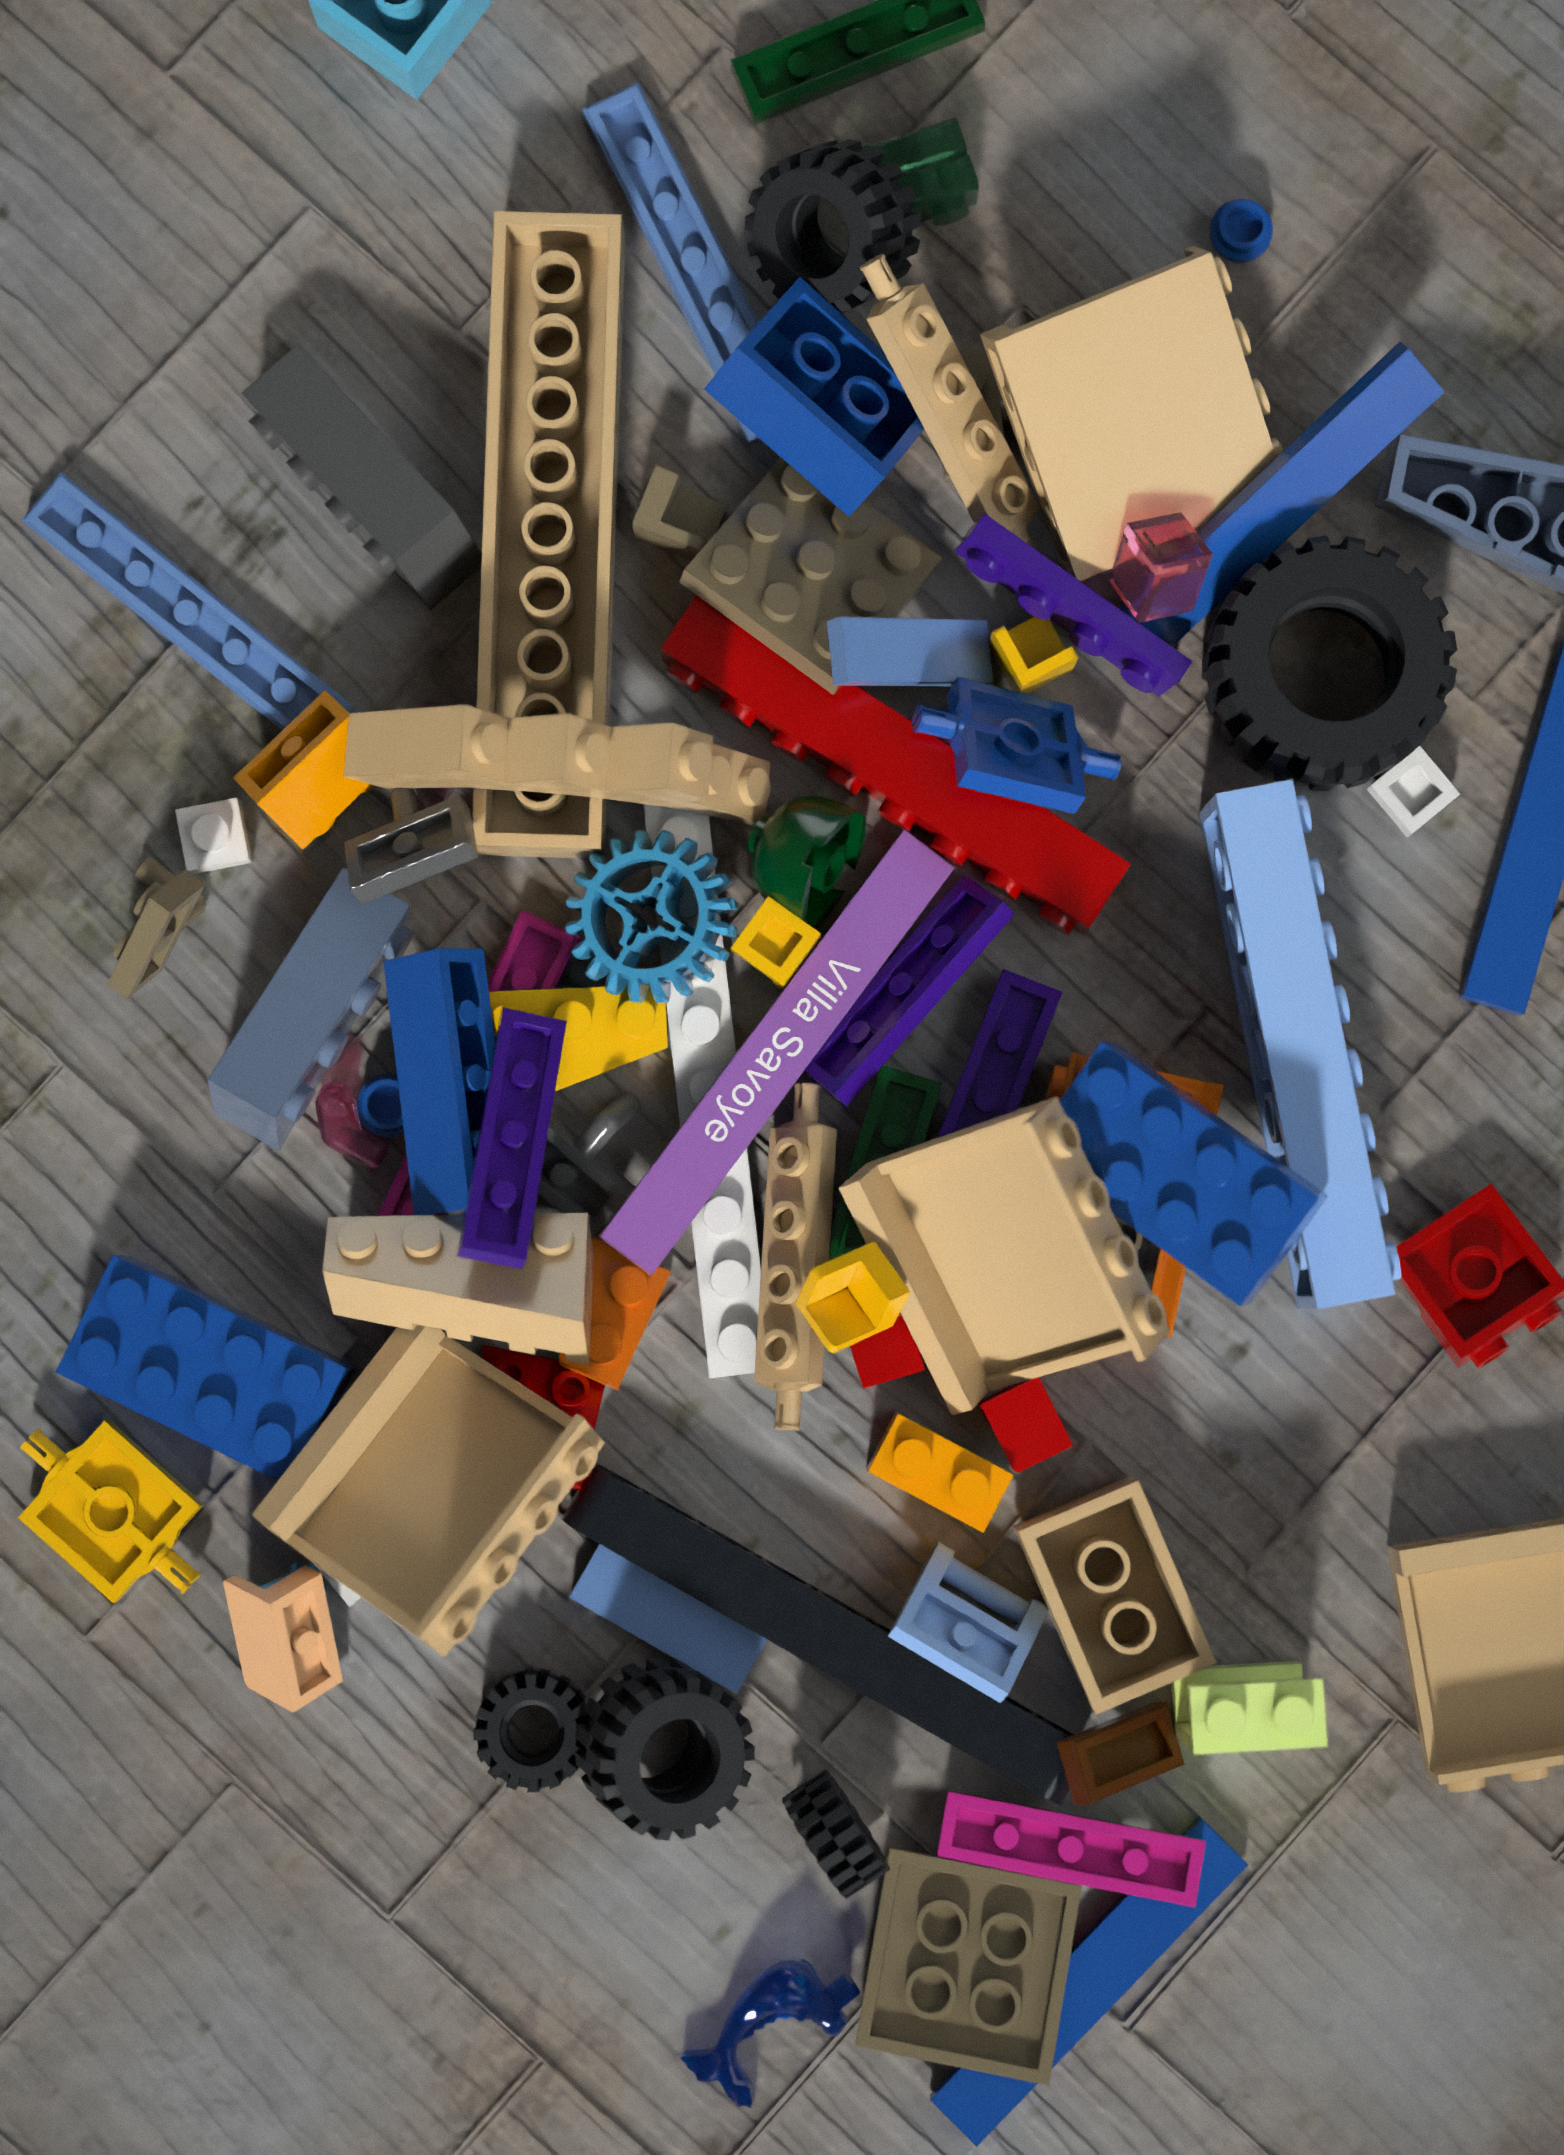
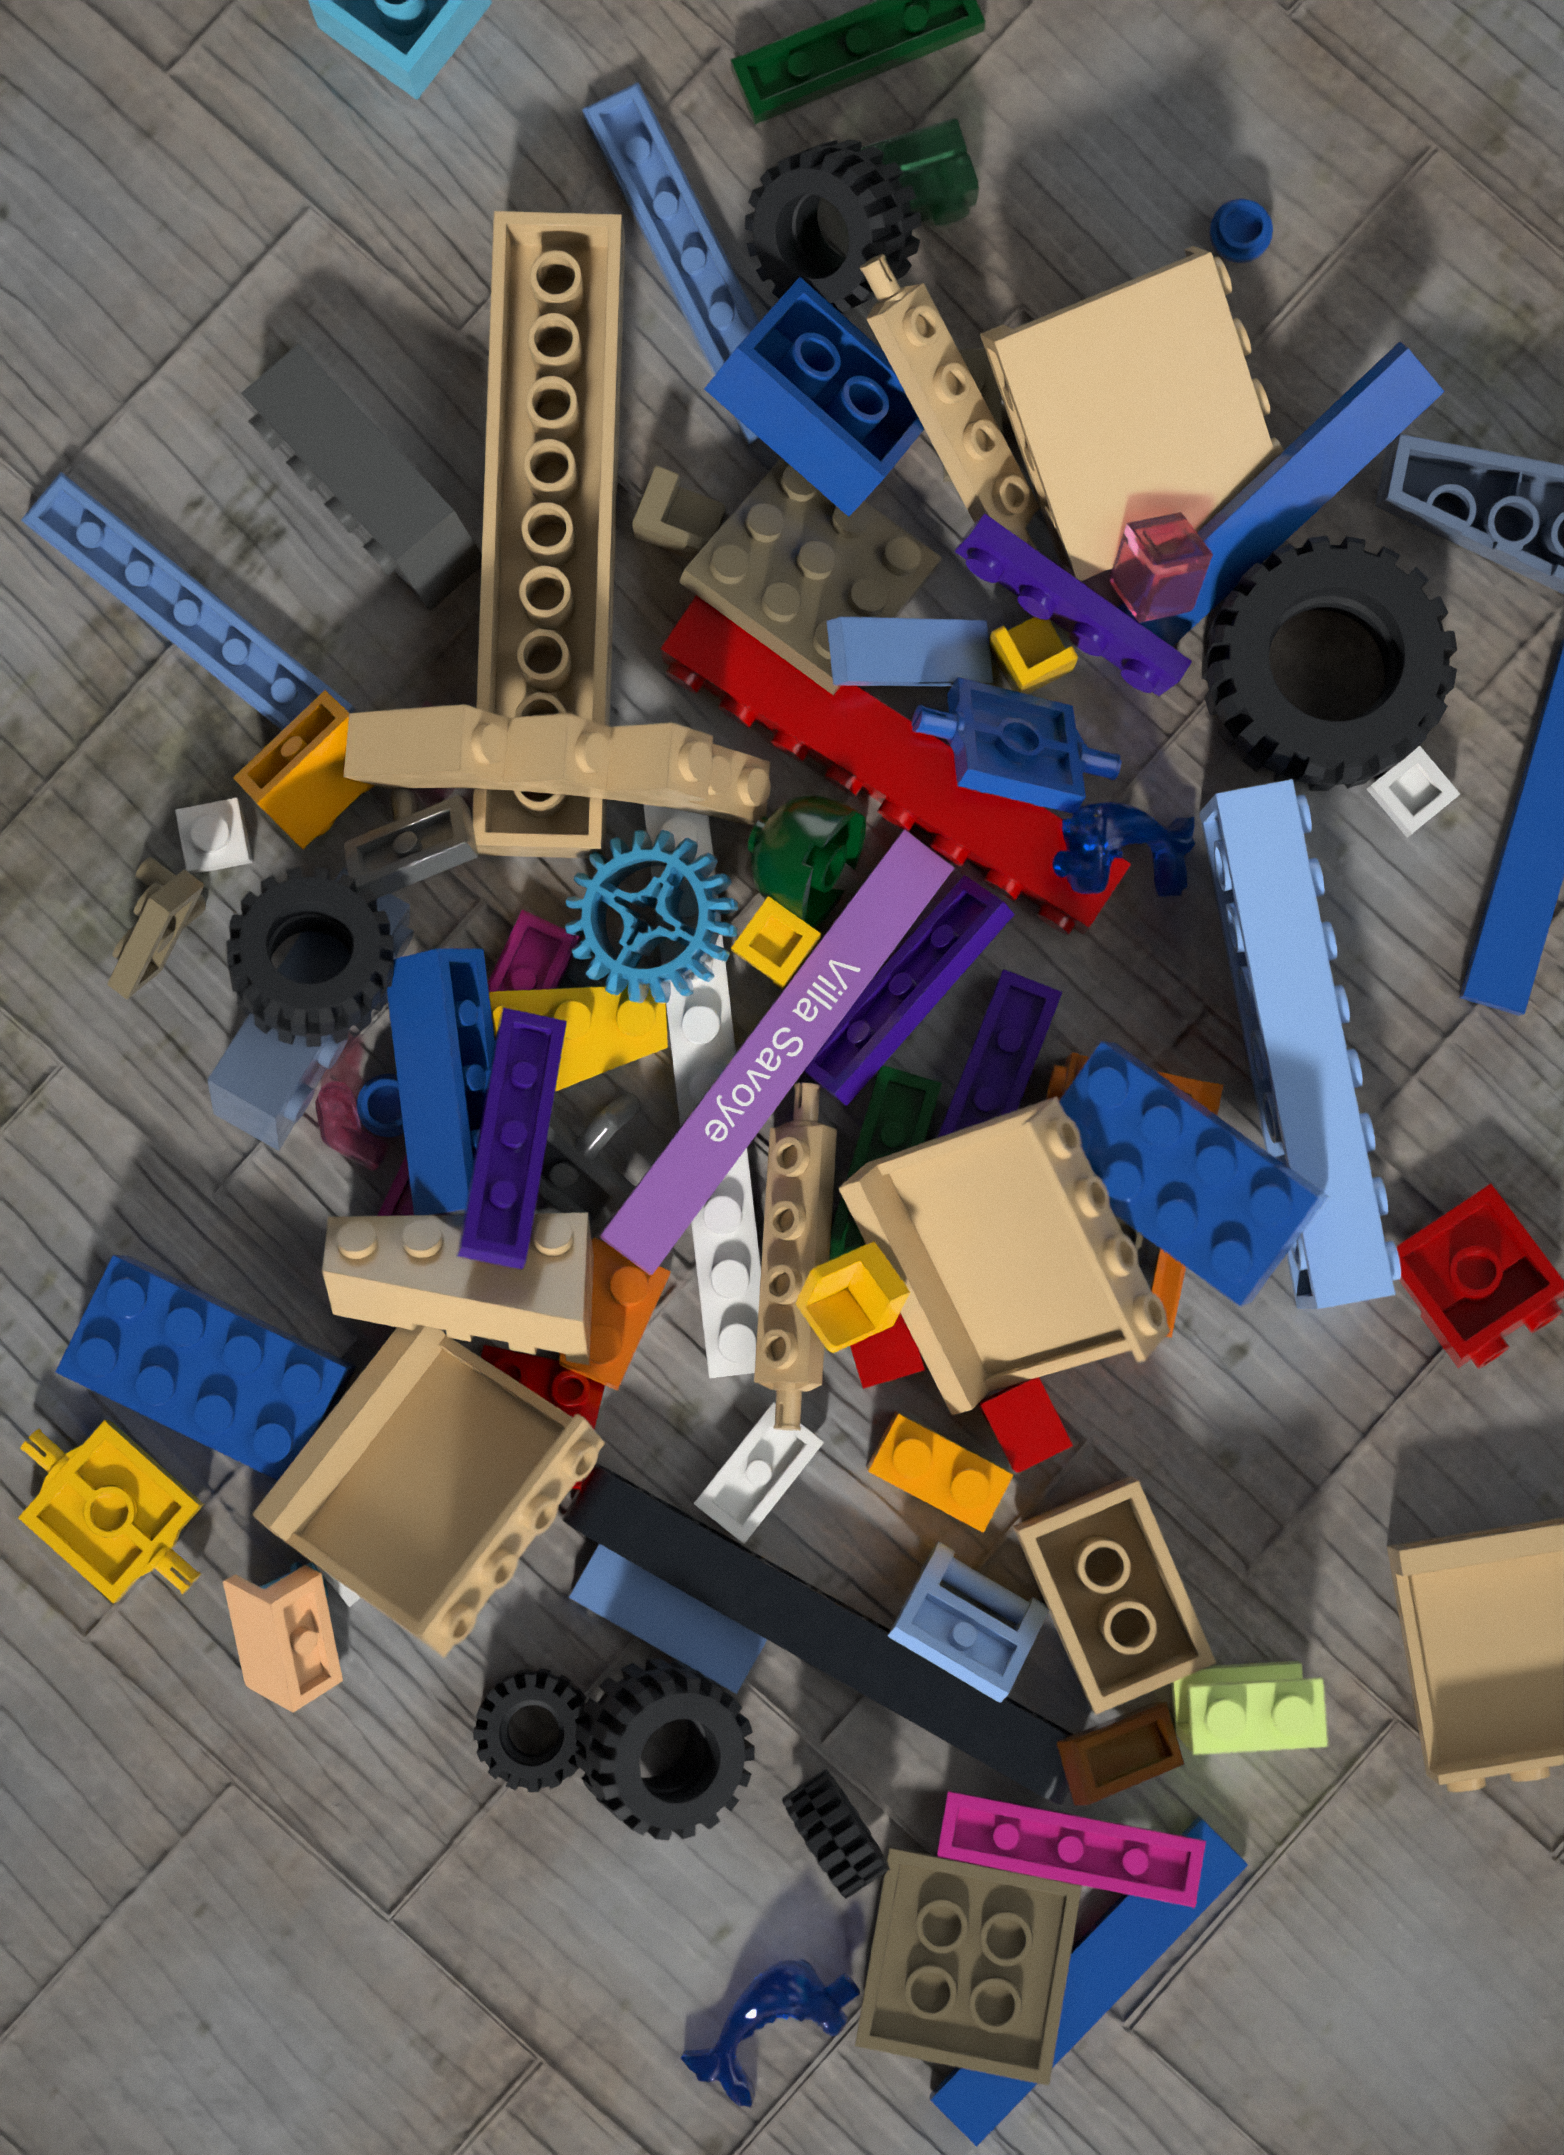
none -> black tyre [226,867,394,1047]
none -> white plate [694,1402,824,1544]
none -> clear blue animal [1053,801,1196,897]

